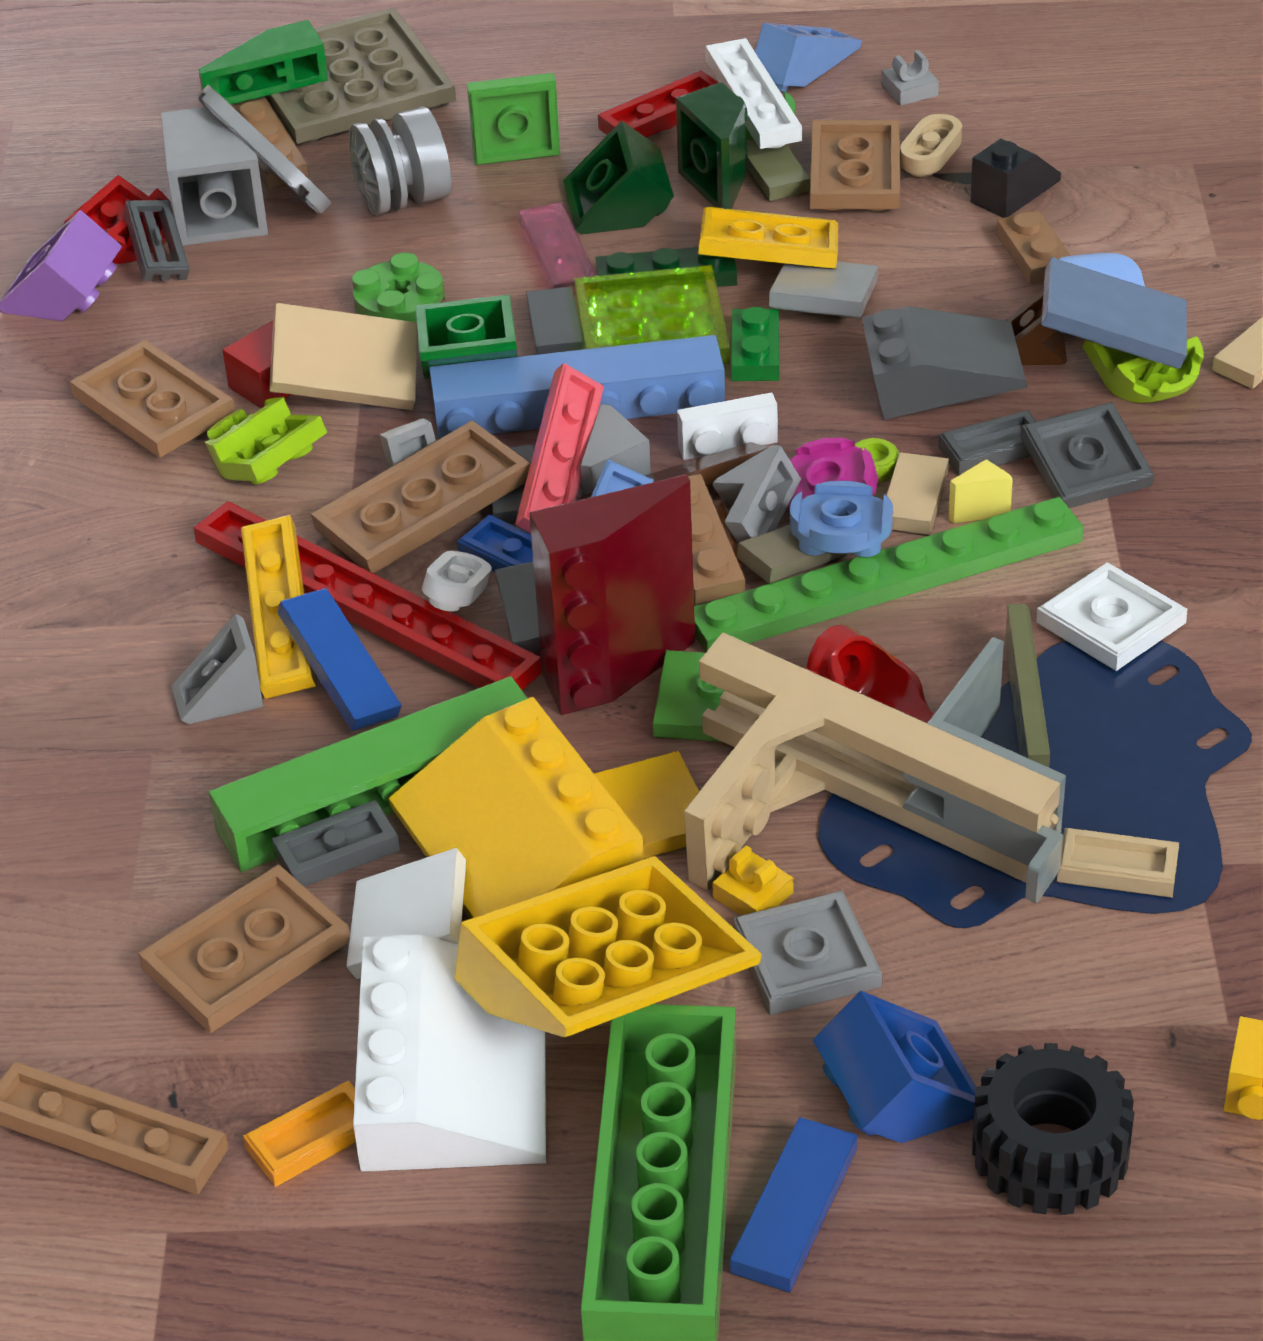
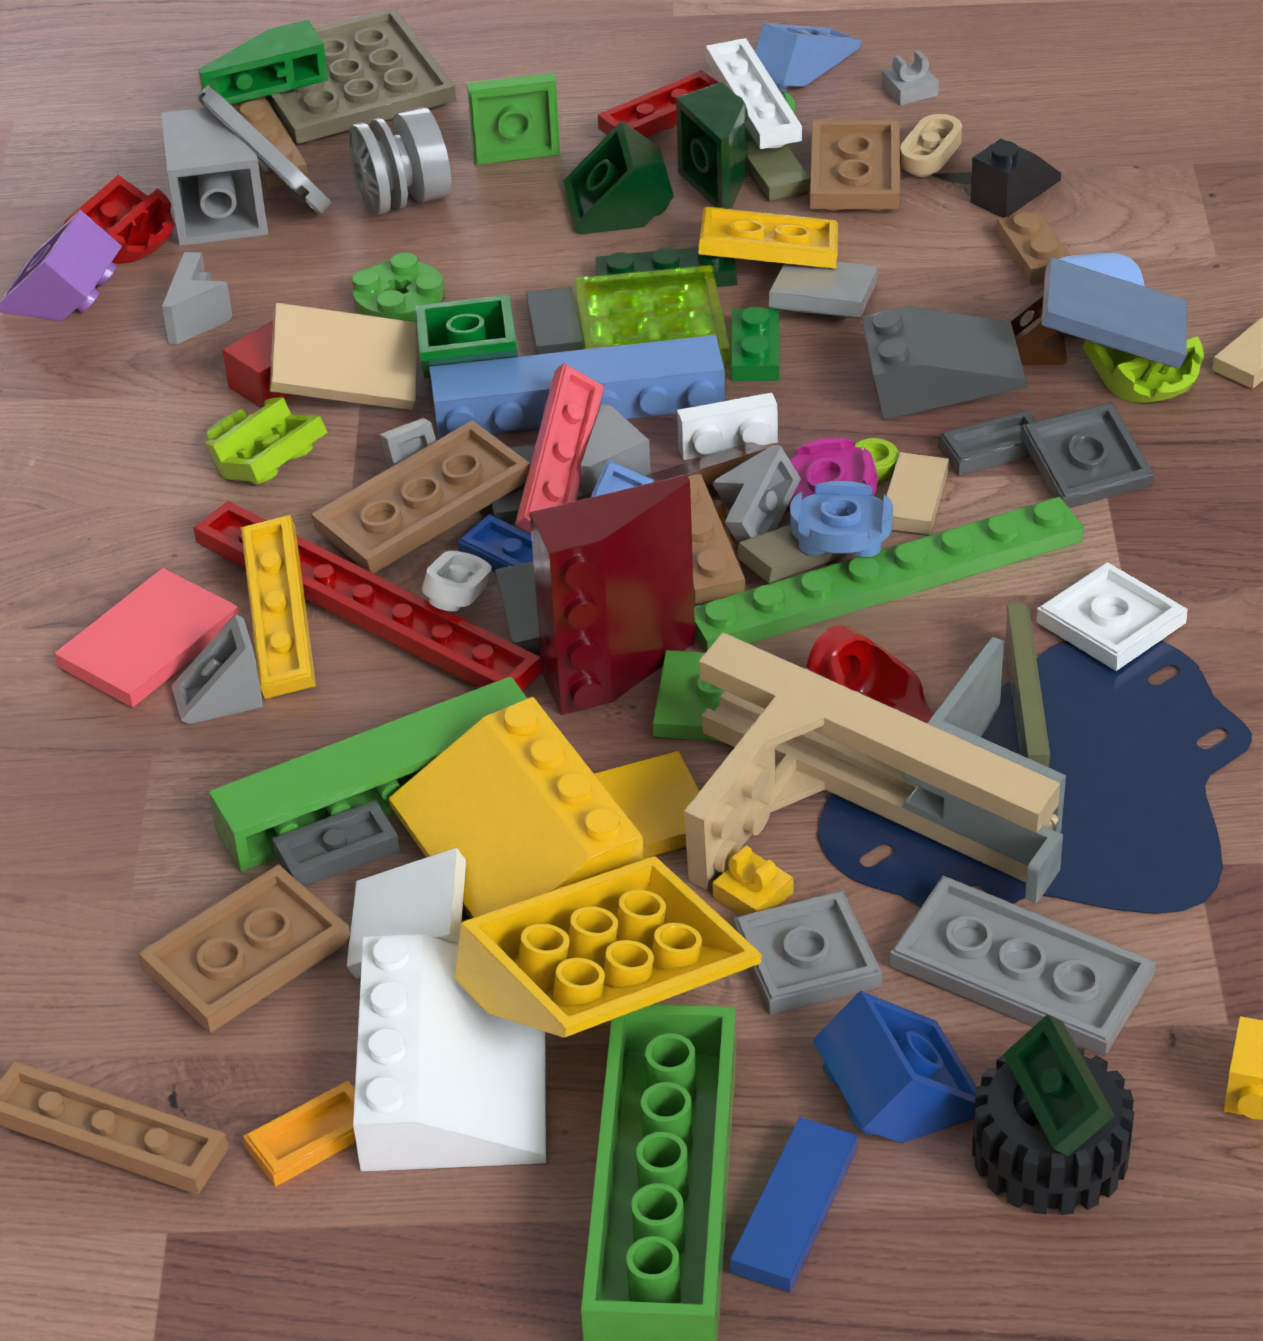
medium nougat plate [69,340,235,458] -> none
dark grey tile [123,200,190,281] -> none
blue tile [277,588,402,731] -> none
clear pink tile [519,202,598,295] -> none
light yellow slope [949,459,1013,524] -> none
tan tile [1057,828,1179,898] -> none
none -> coral tile [54,568,240,708]
none -> light grey slope [162,252,233,344]
none -> light grey tile [889,875,1156,1057]
none -> dark green plate [1003,1014,1115,1156]

